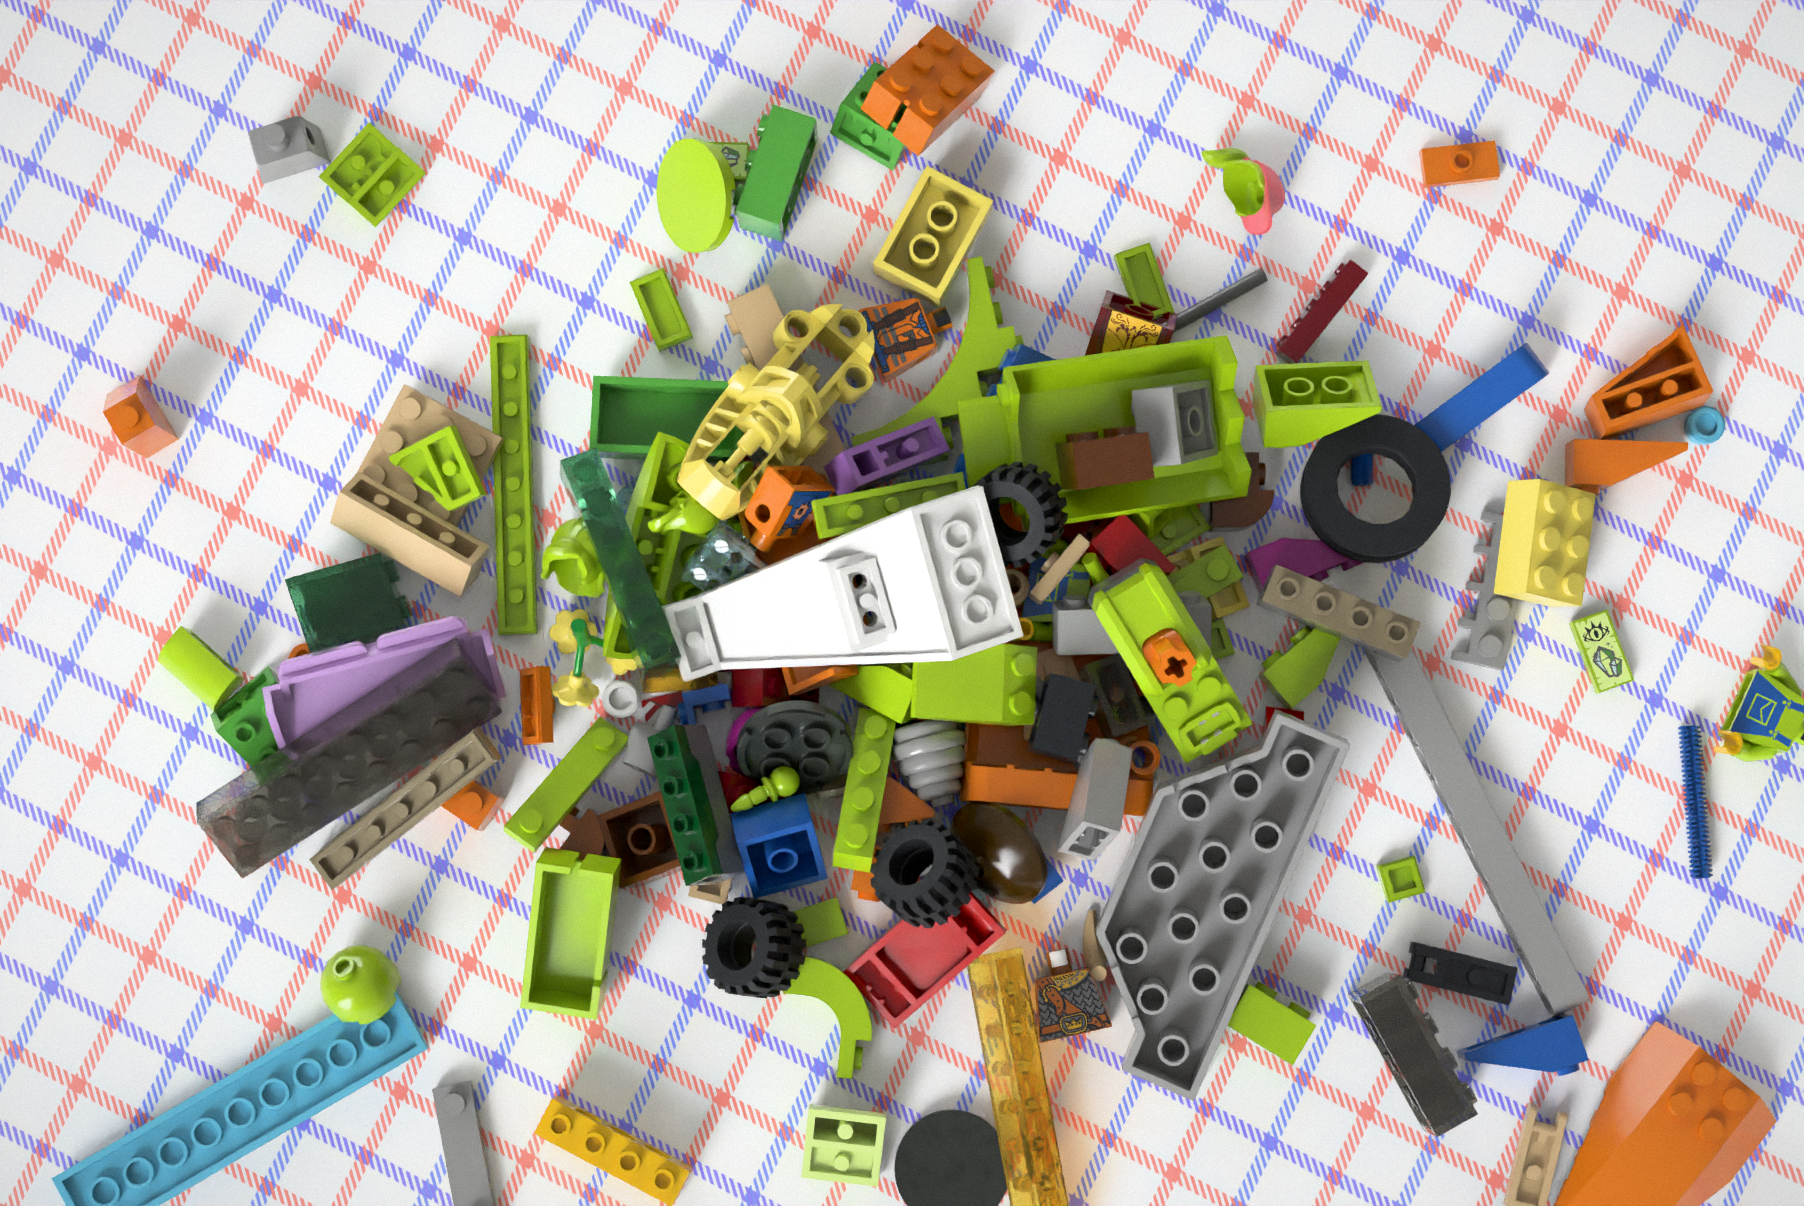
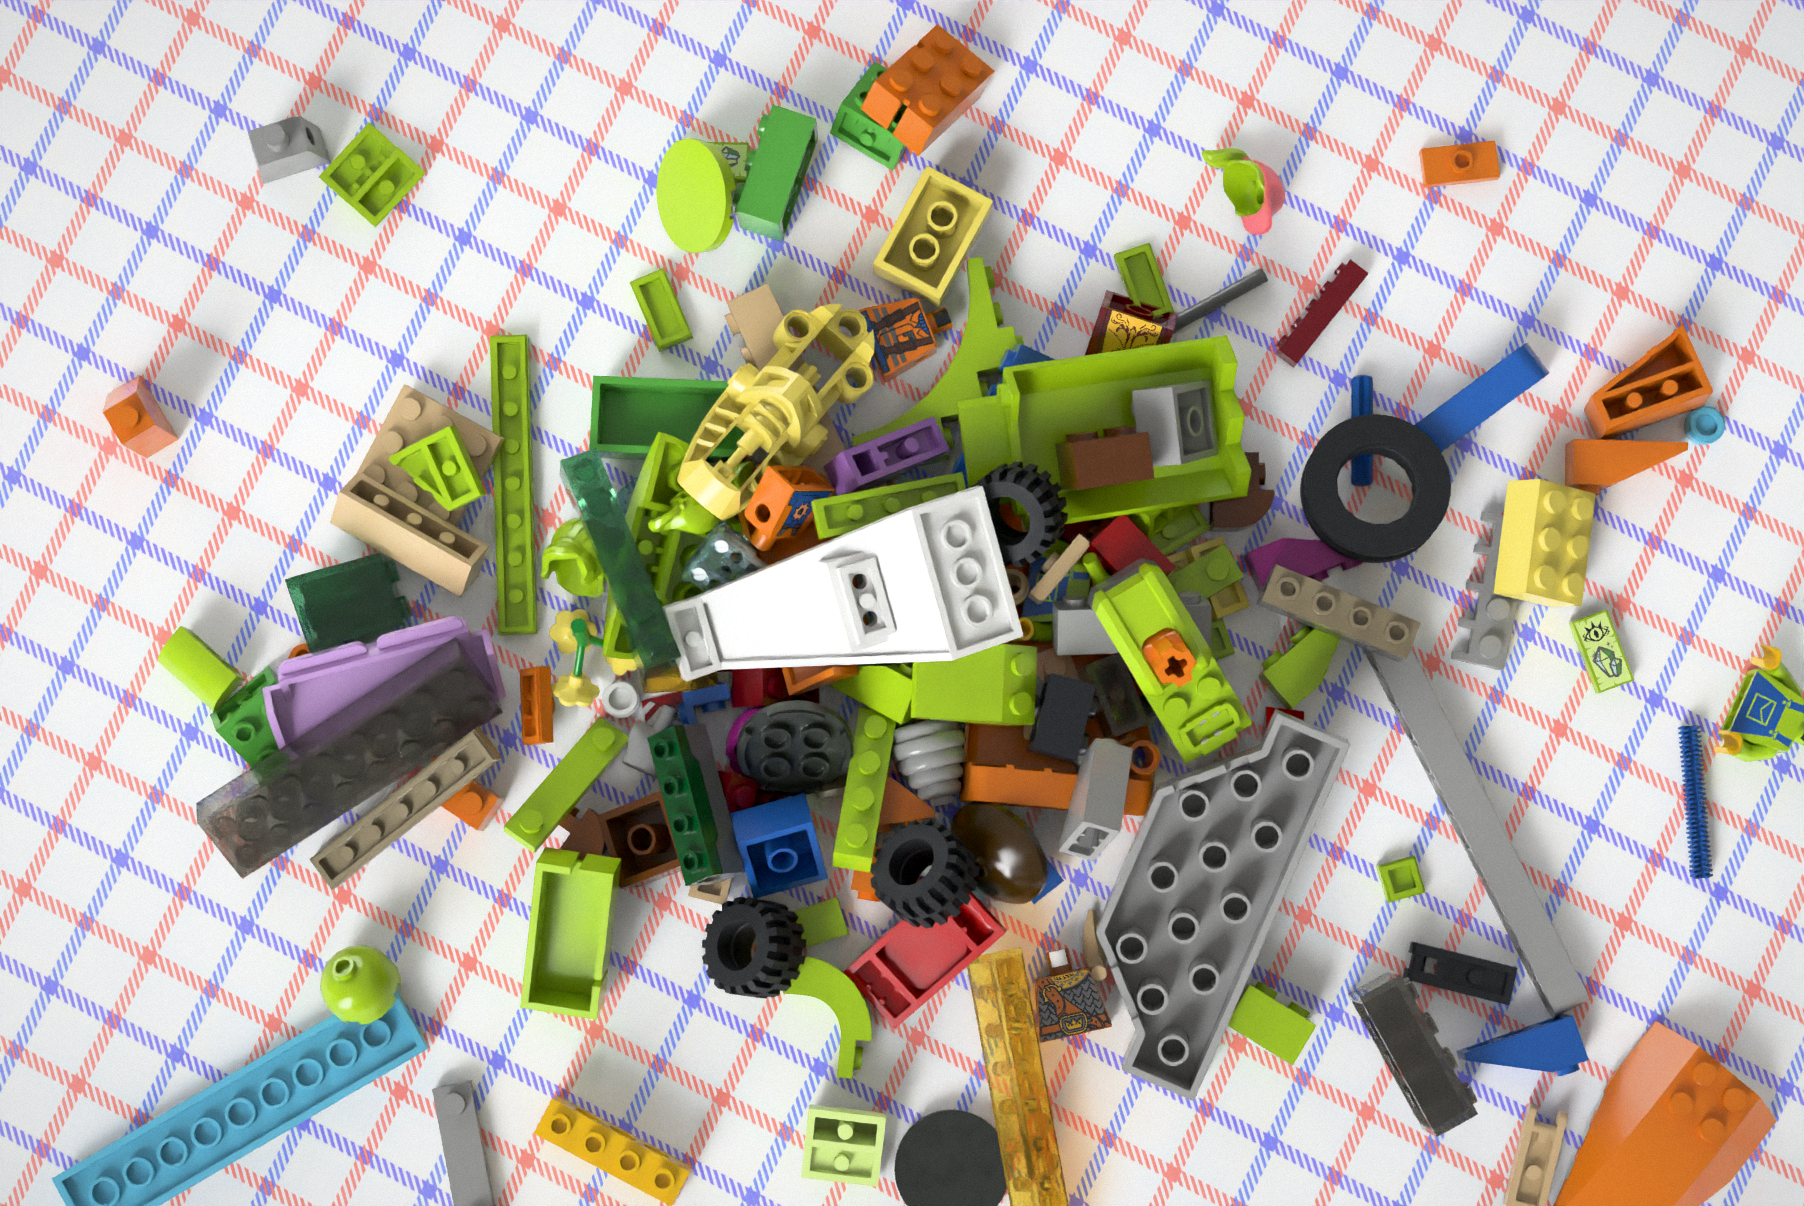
lime bar [731,766,800,812] -> none
lime slope [1253,360,1382,448] -> none

